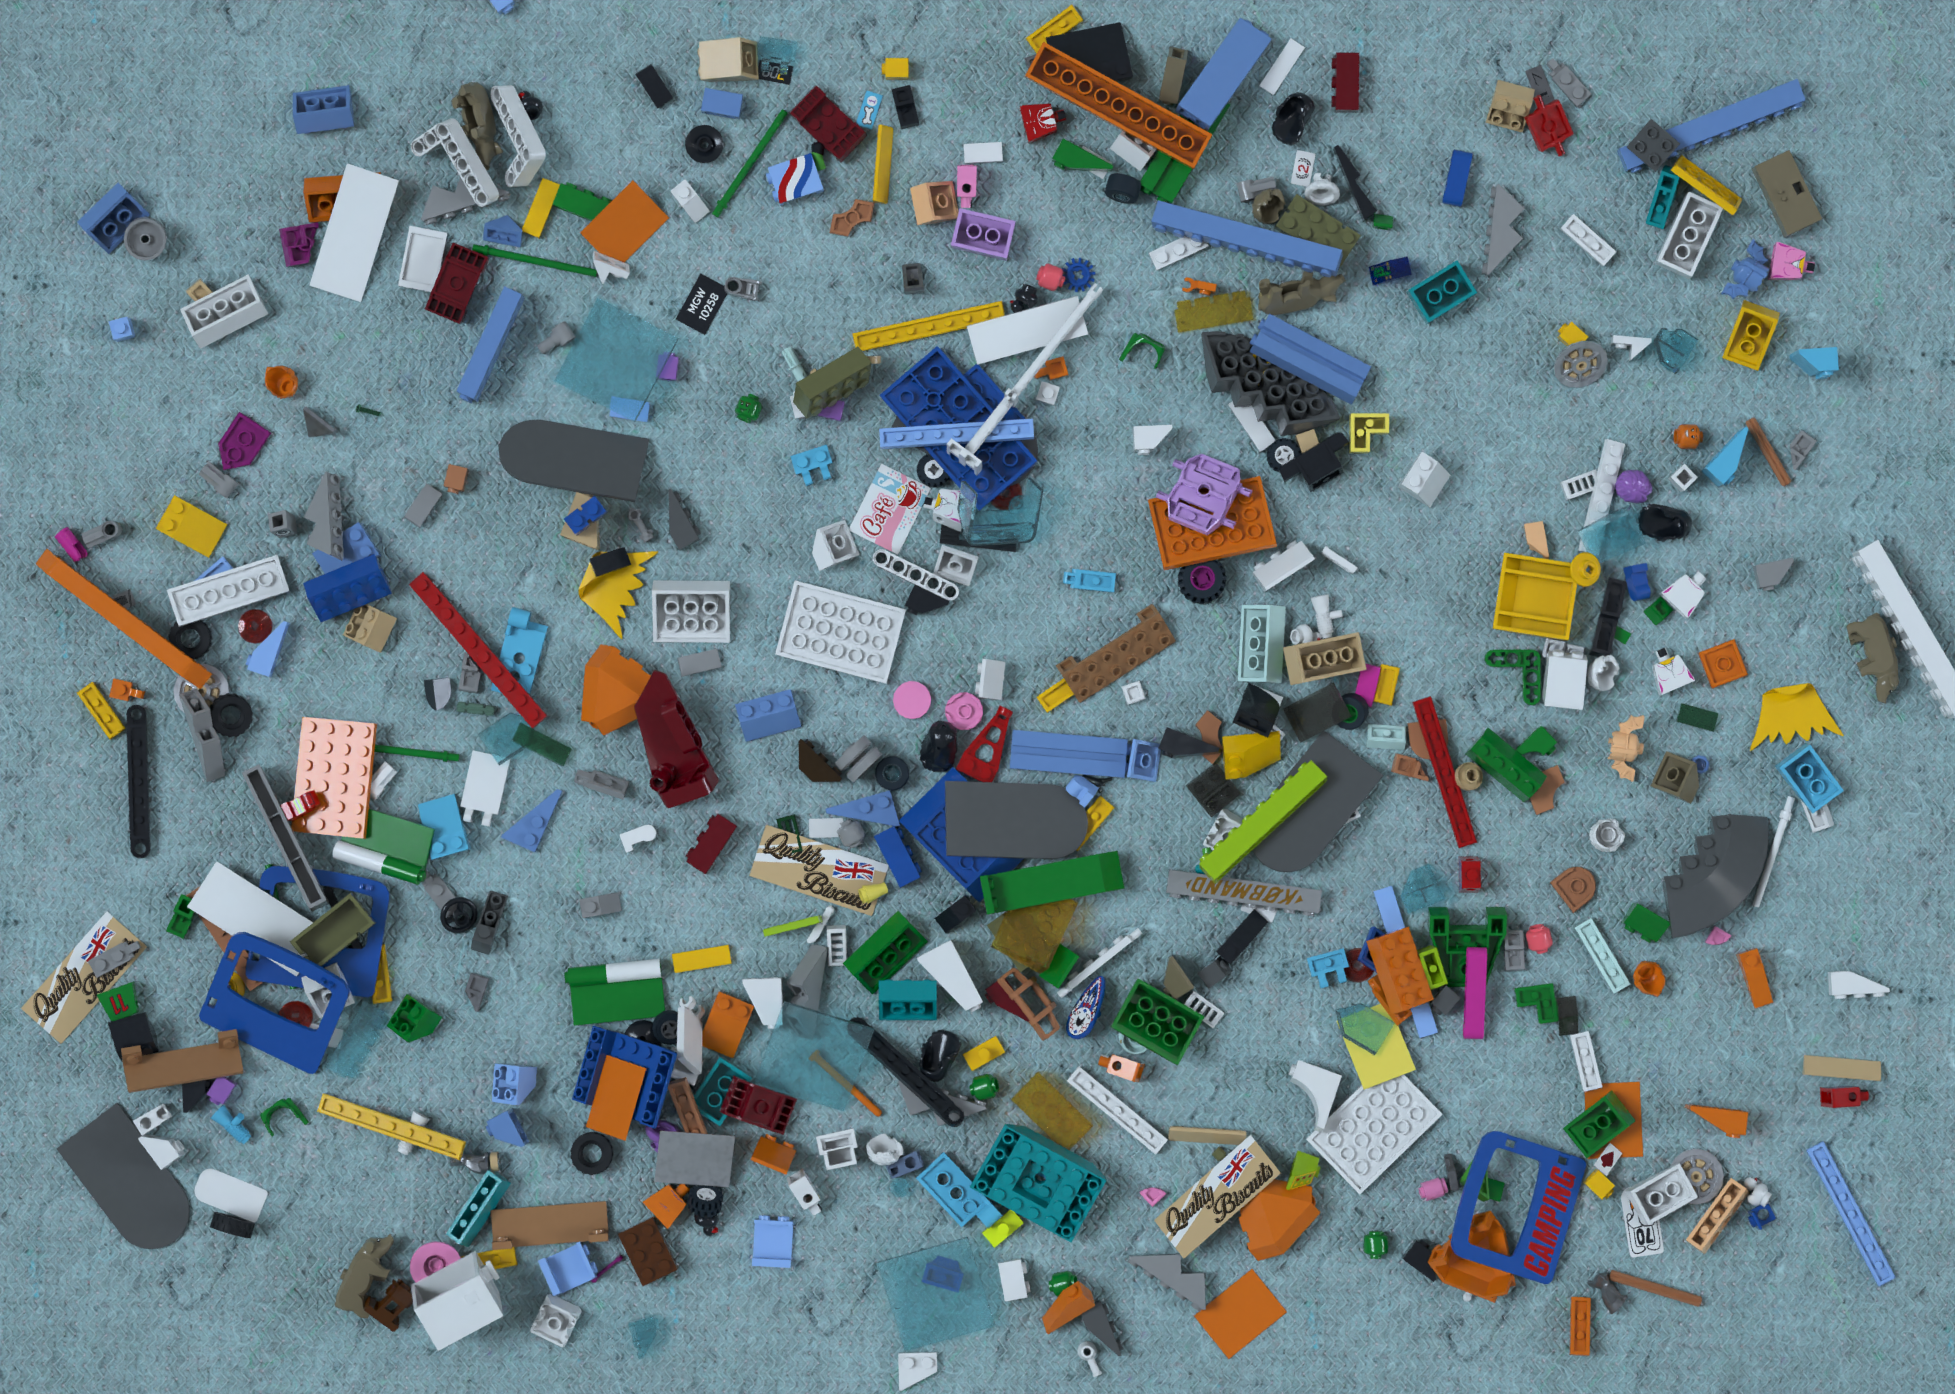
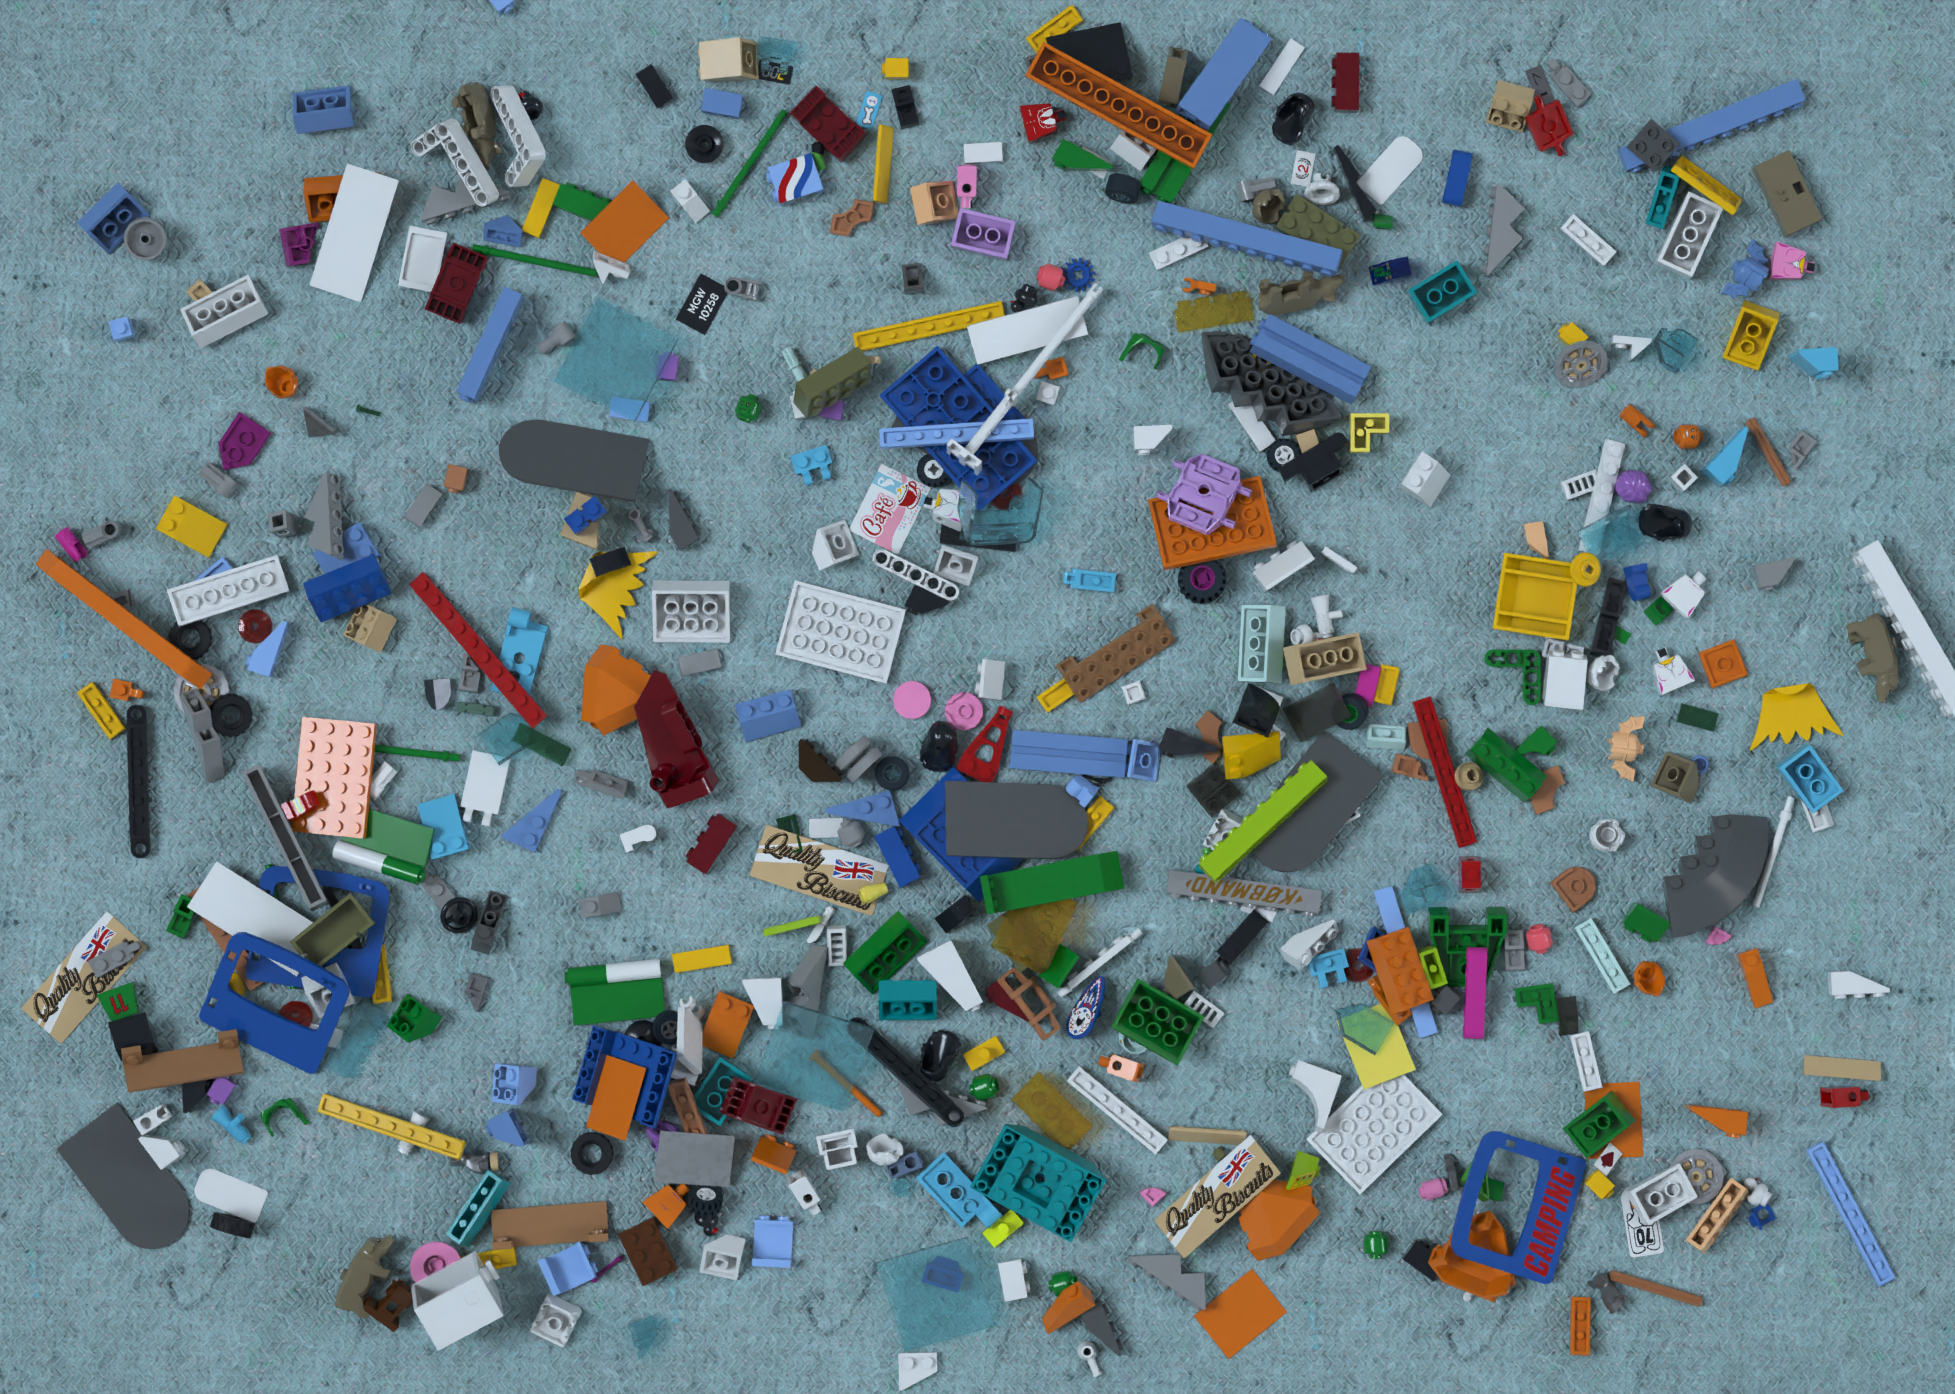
none -> white slope [699,1235,745,1280]
none -> white slope [1280,919,1339,970]
none -> white sticker [1357,136,1423,205]
none -> orange hinge [1619,403,1656,438]

